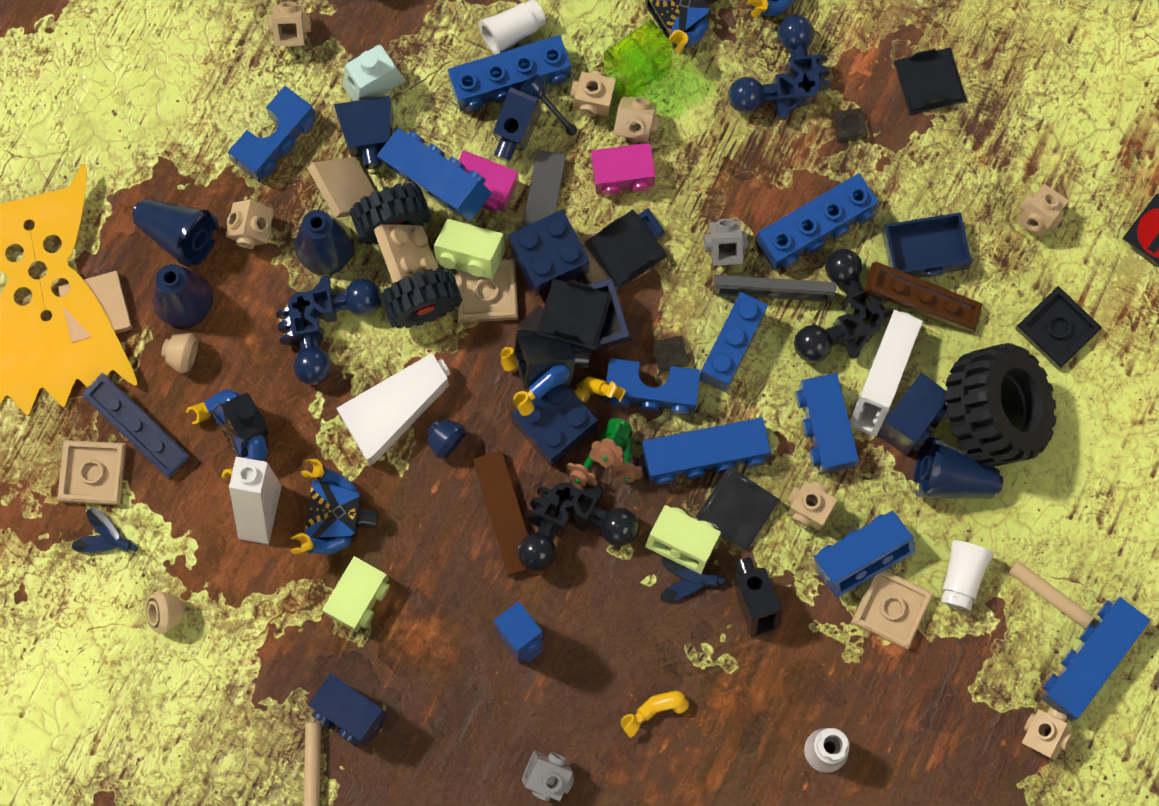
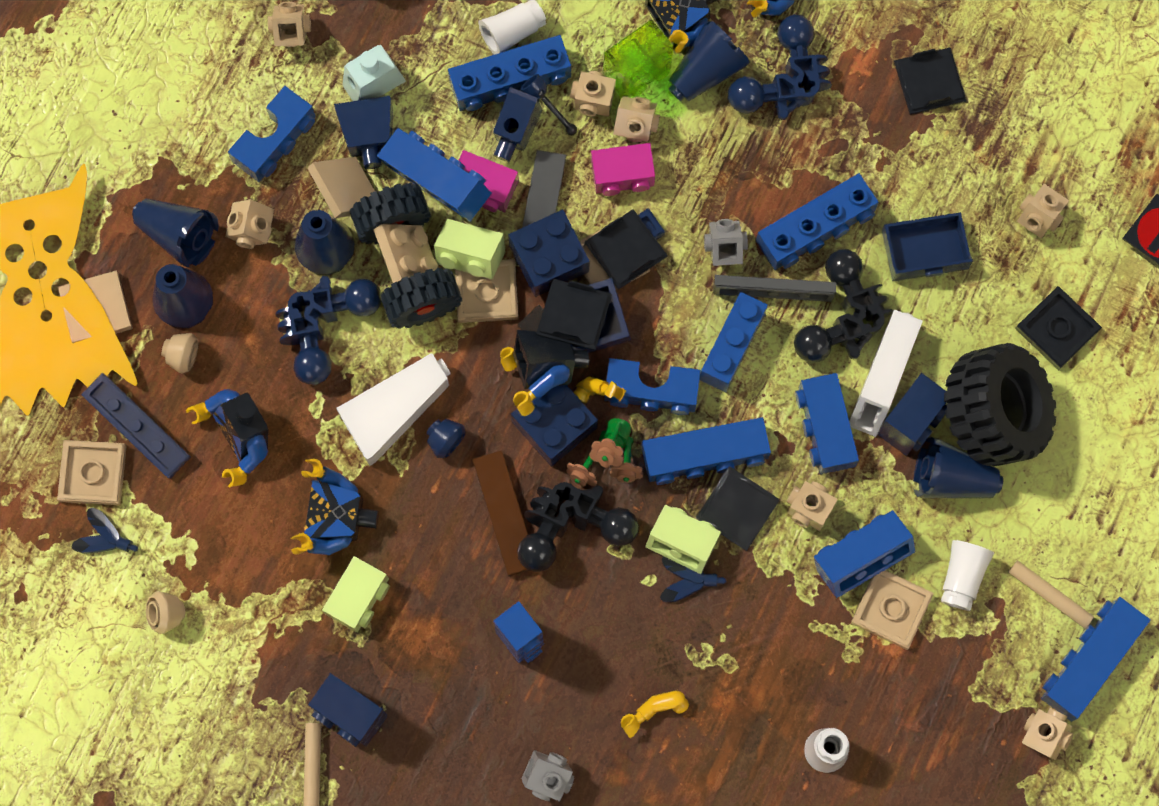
white slope [229,457,282,545] -> none
clear smoke tile [652,335,689,373] -> none
black torso [735,557,782,637] -> none
clear smoke tile [832,108,868,144] -> none
reddish brown tile [864,261,983,333] -> none
none -> dark blue cone [668,21,750,102]

